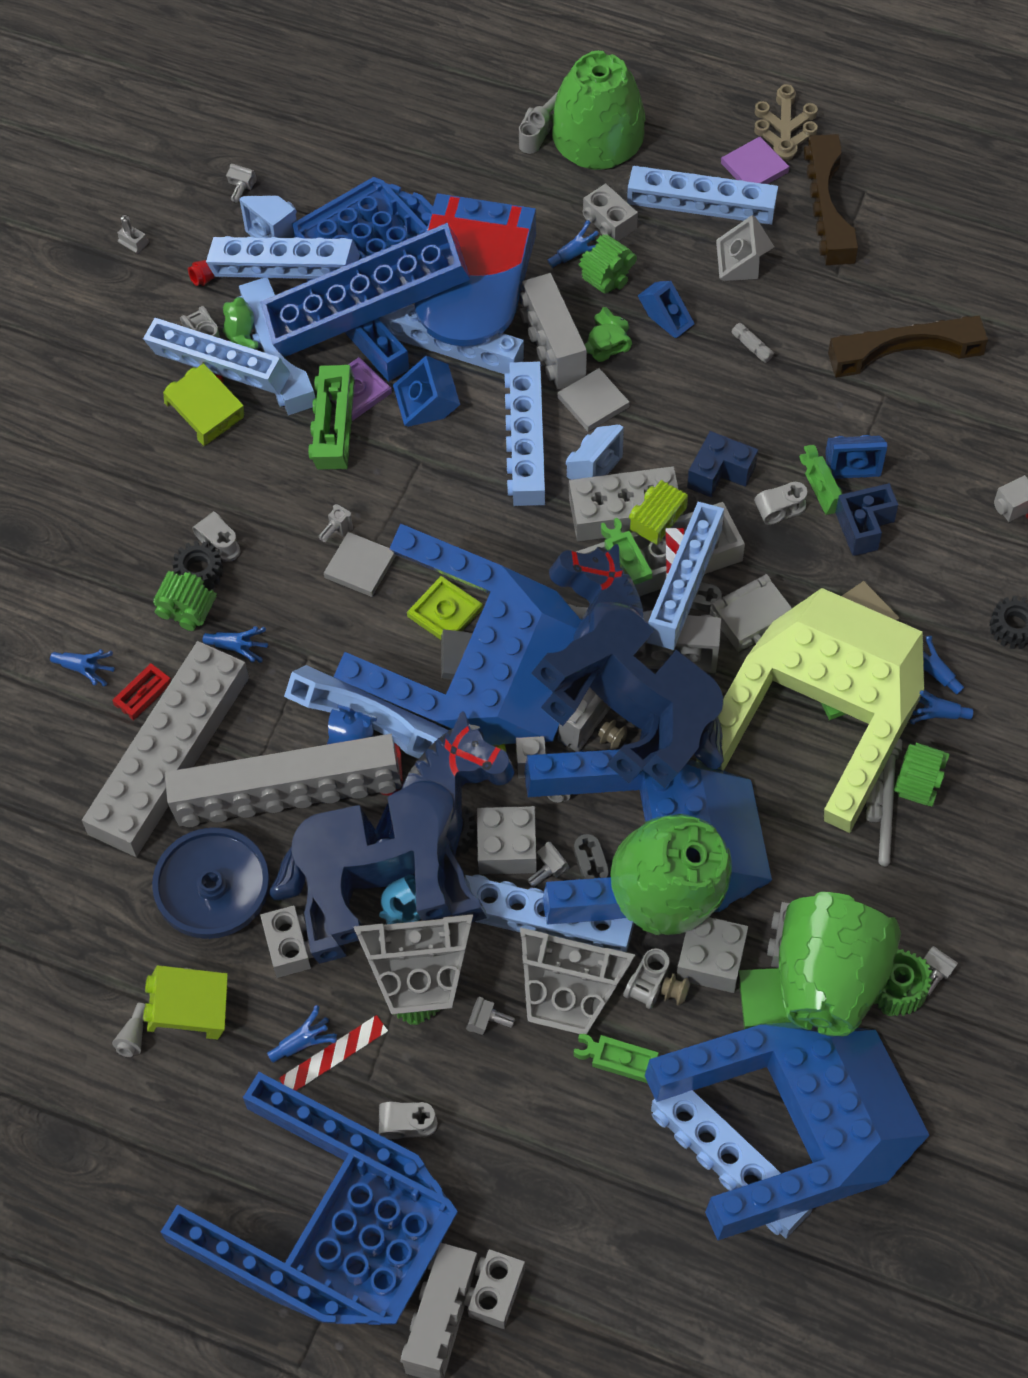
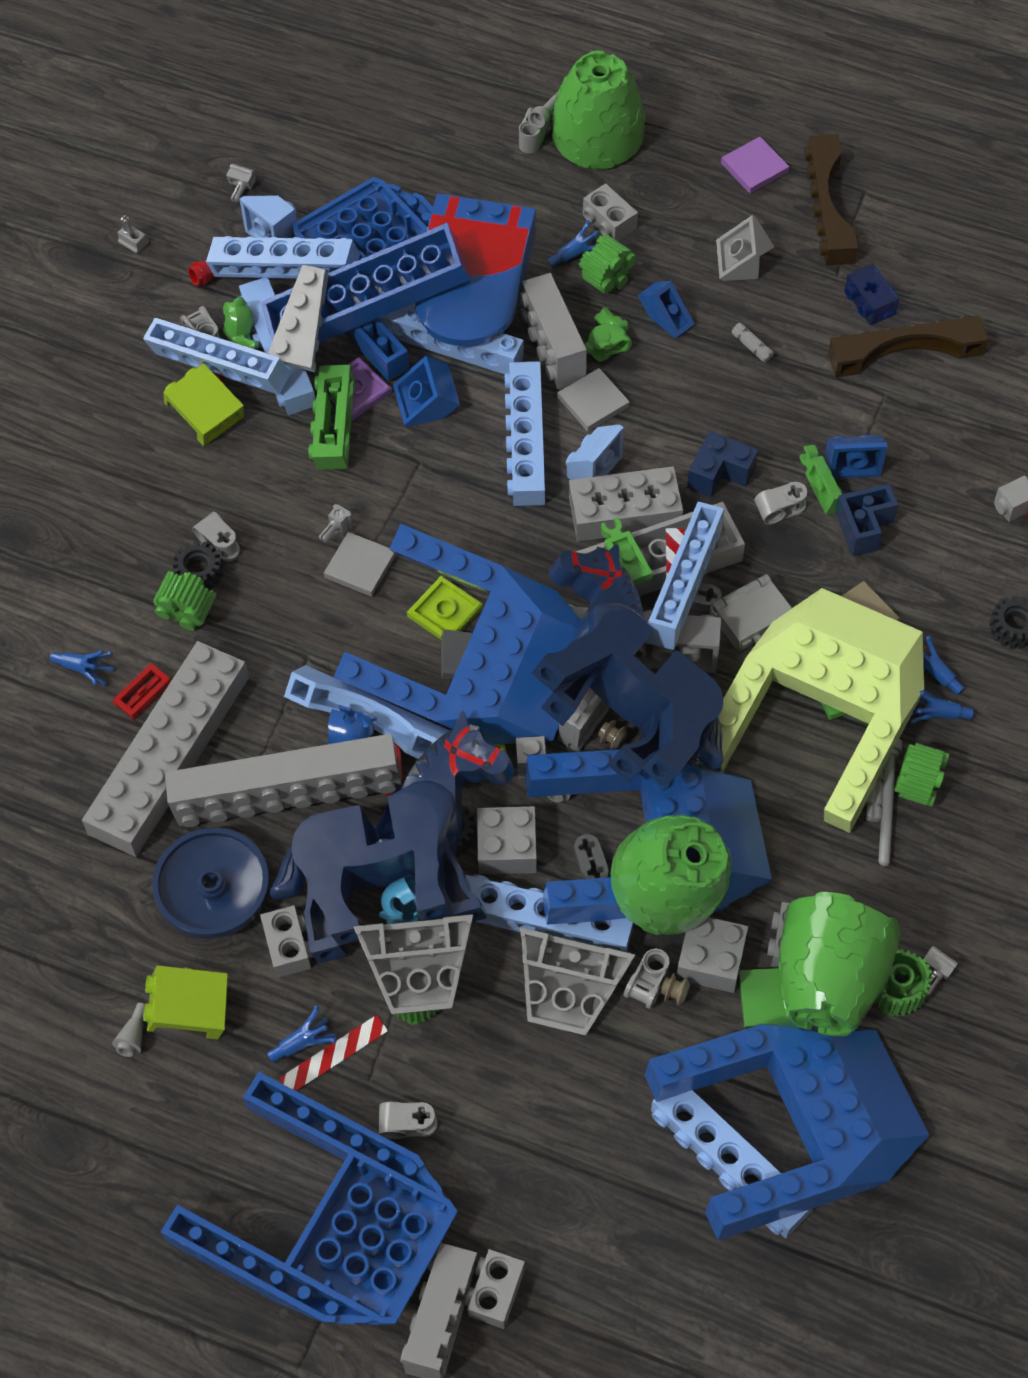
blue piece [203,626,268,663] -> none
light grey piece [466,997,515,1035] -> none
light grey piece [528,842,570,887] -> none
bright green plate [574,1034,659,1083] -> none
light blue brick [627,166,778,225] -> none
lime brick [629,480,688,545] -> none
dark tan plant [754,84,818,161] -> none
none -> wing [268,264,329,372]
none -> clear blue brick [844,264,899,326]

